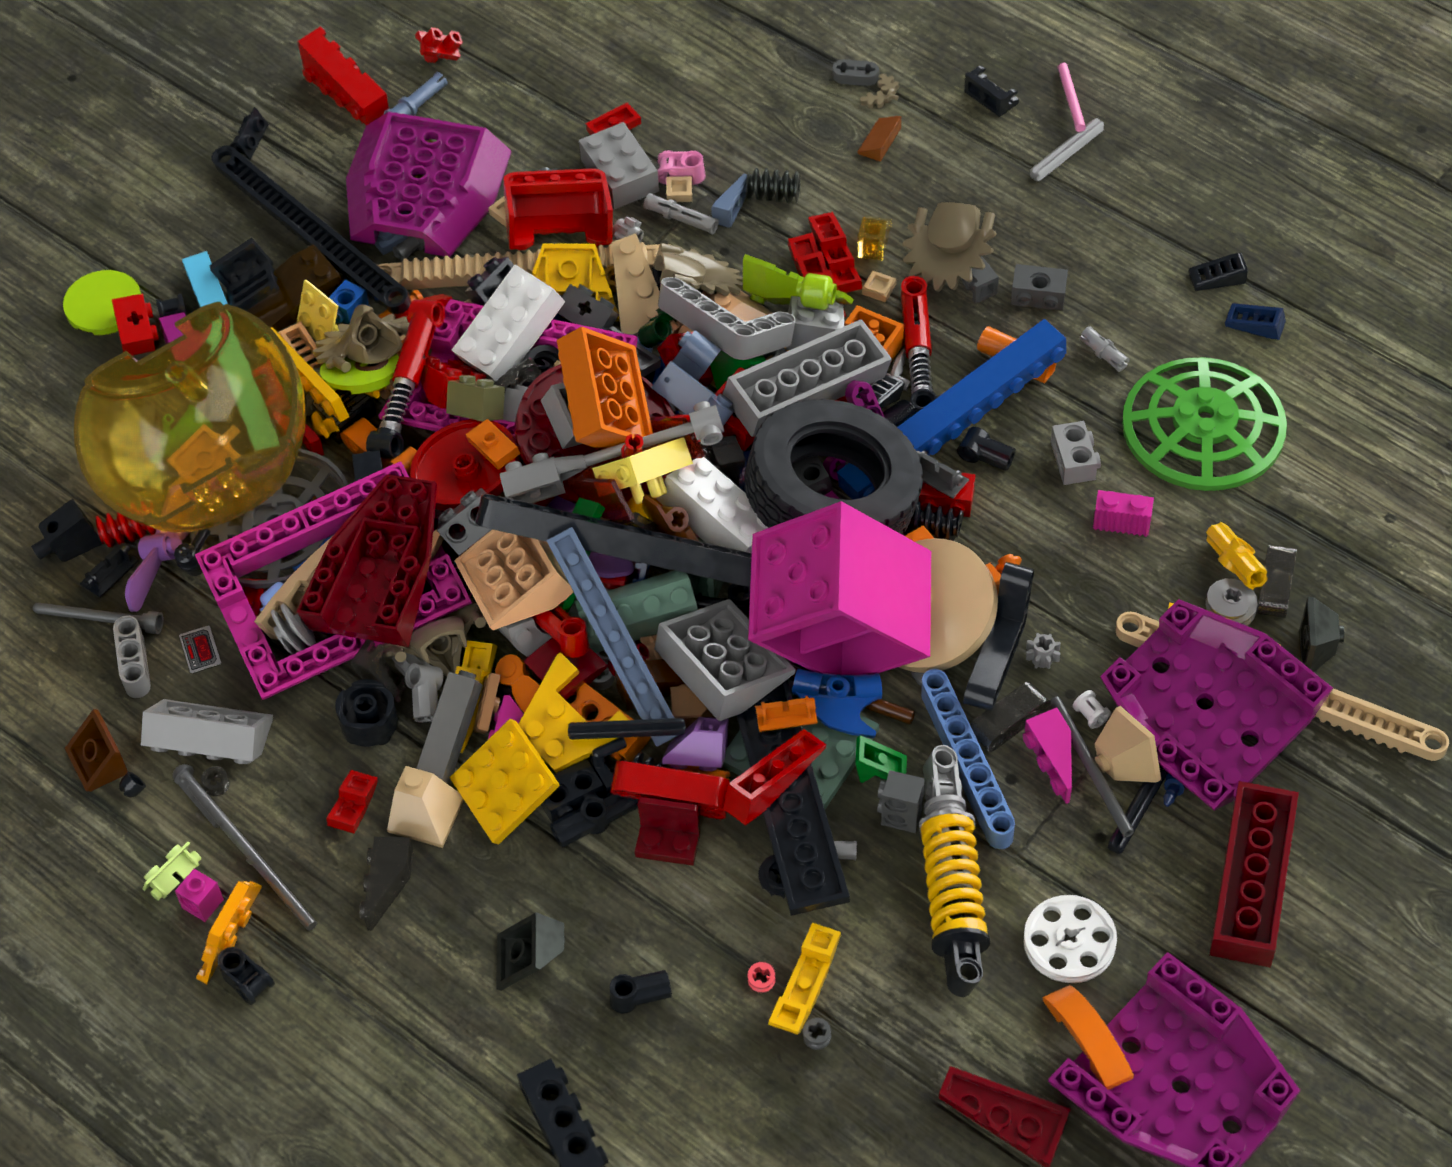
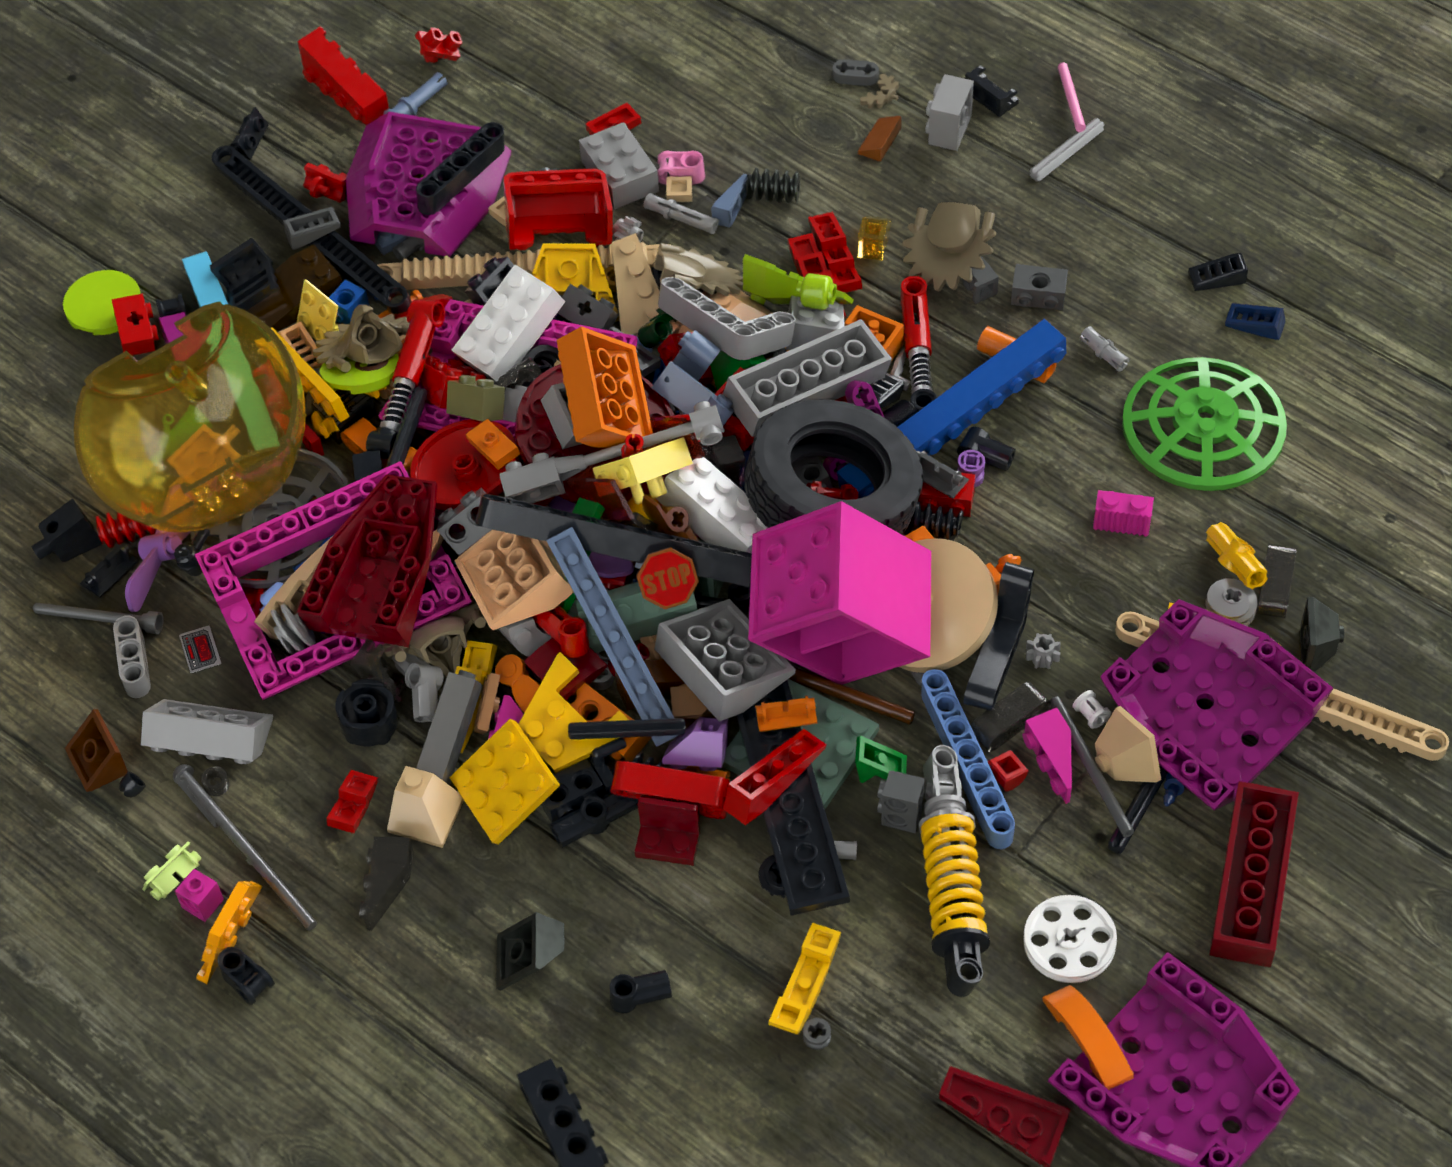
coral bush [748,962,775,993] -> none
blue pin [792,669,882,738] -> none
tan tile [862,271,896,303] -> none
light grey brick [1051,421,1101,485] -> none
none -> dark grey slope [283,207,341,250]
none -> red hips [303,163,347,203]
none -> black axle [387,387,428,467]
none -> black beam [416,122,505,215]
none -> piece [636,547,699,609]
none -> red bar [806,481,858,500]
none -> light grey brick [925,74,973,151]
none -> medium lavender wheel [958,450,985,487]
none -> red brick [988,750,1029,791]

